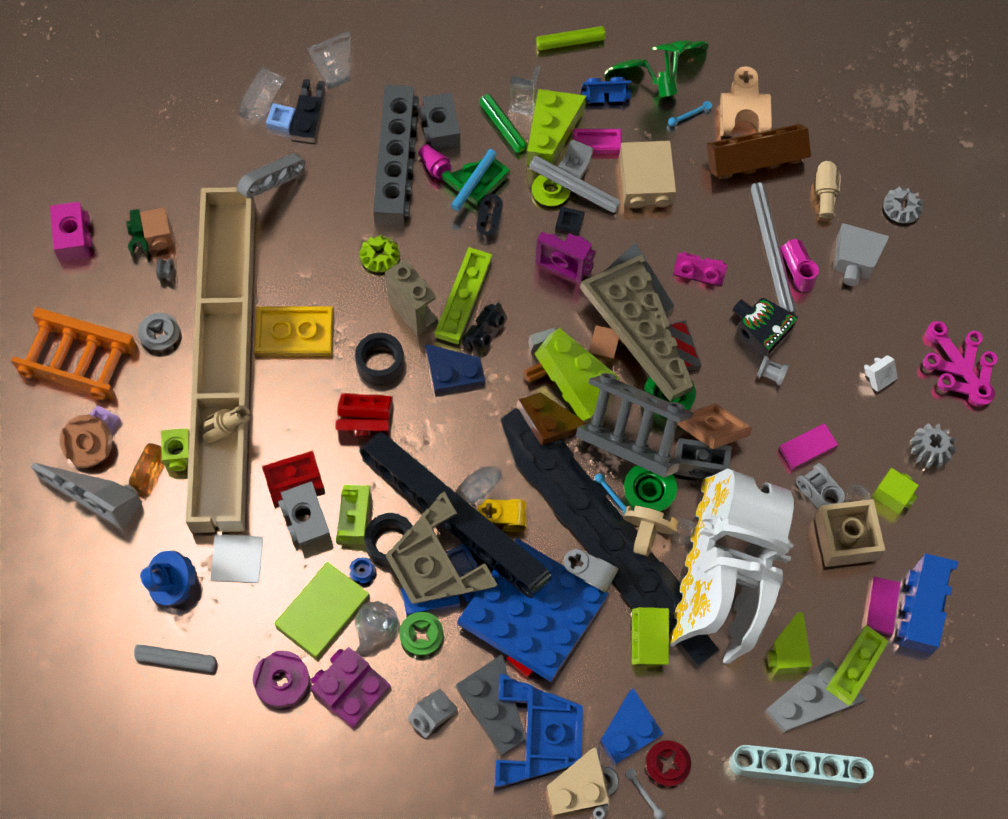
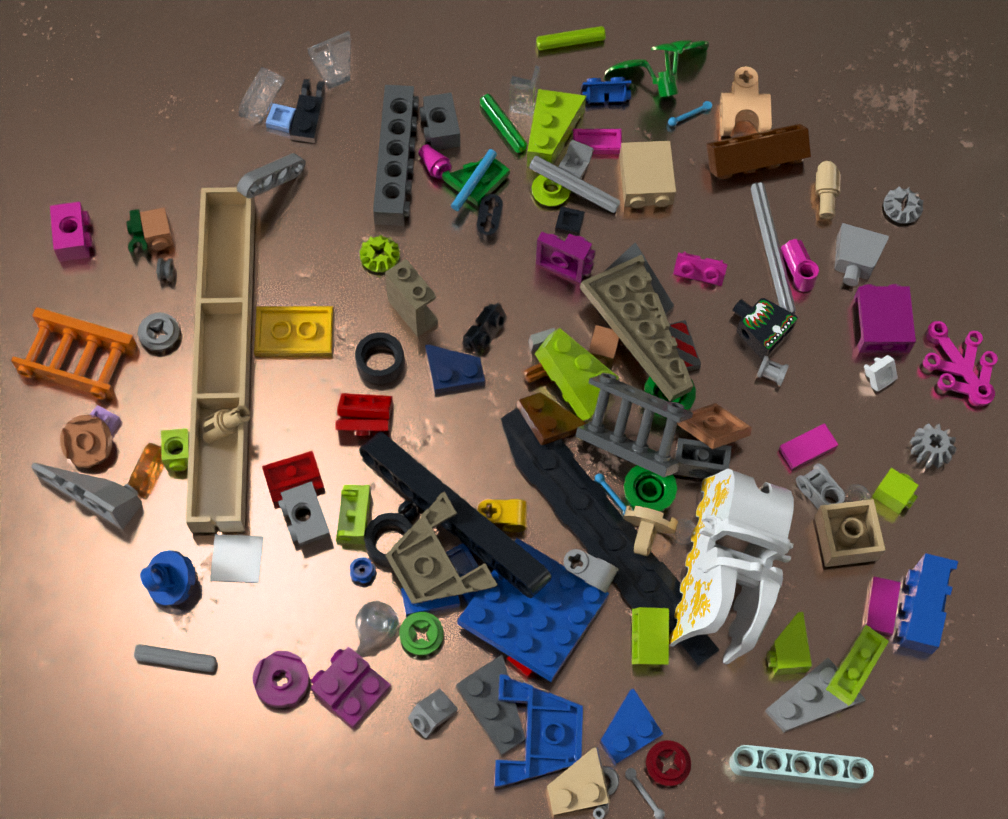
lime tile [274,561,370,659] -> none
lime plate [435,247,492,345] -> none
clear dish [456,465,505,507] -> none
none -> black hinge [398,501,419,524]
none -> magenta panel [854,284,916,353]

